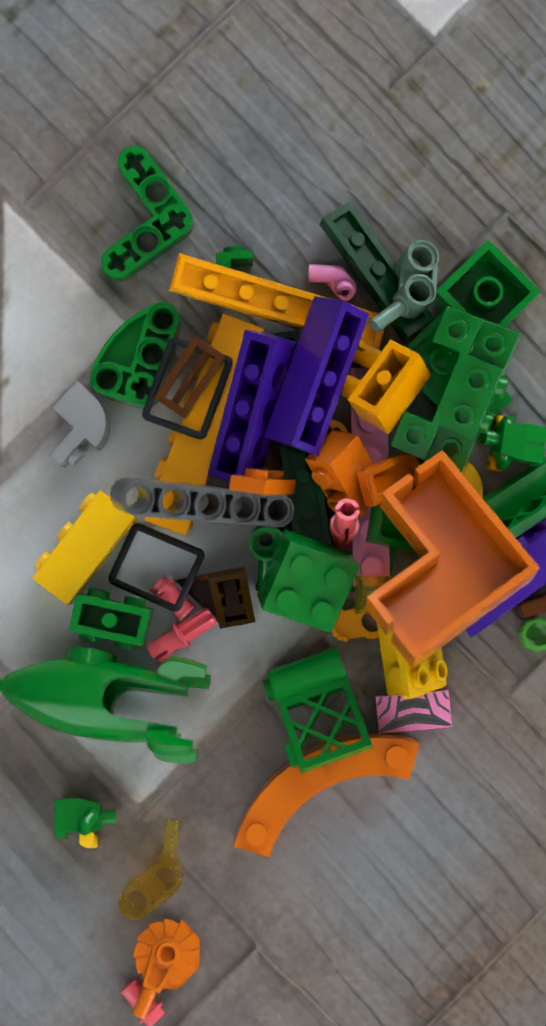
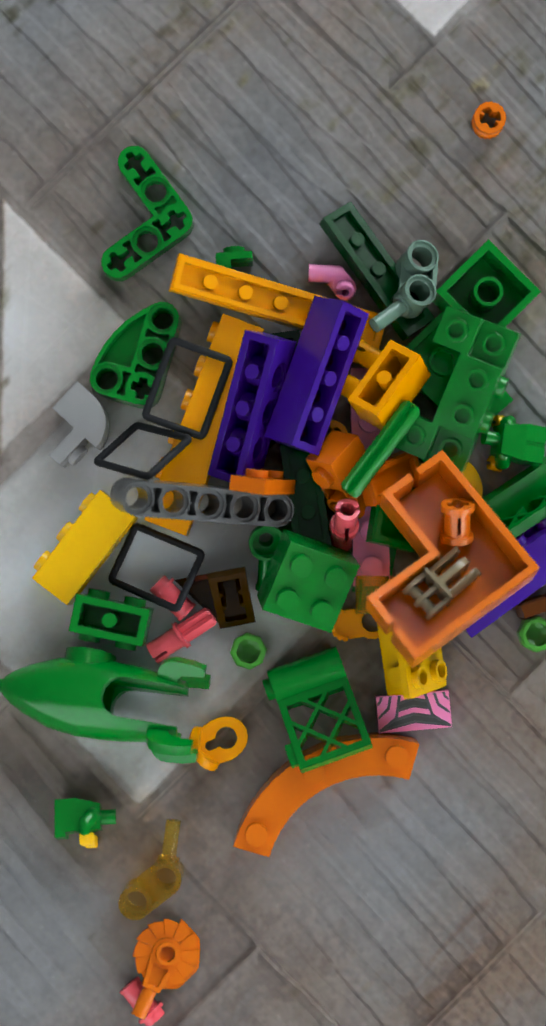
reddish brown tile [154,336,227,419] -> none
none -> black piece [94,422,192,480]
none -> light orange piece [189,716,248,771]
none -> bright green tile [230,632,267,670]
none -> green axle [341,400,420,498]
none -> dark tan arm [402,546,482,621]
none -> orange bush [440,498,475,546]
none -> orange bush [471,101,506,139]

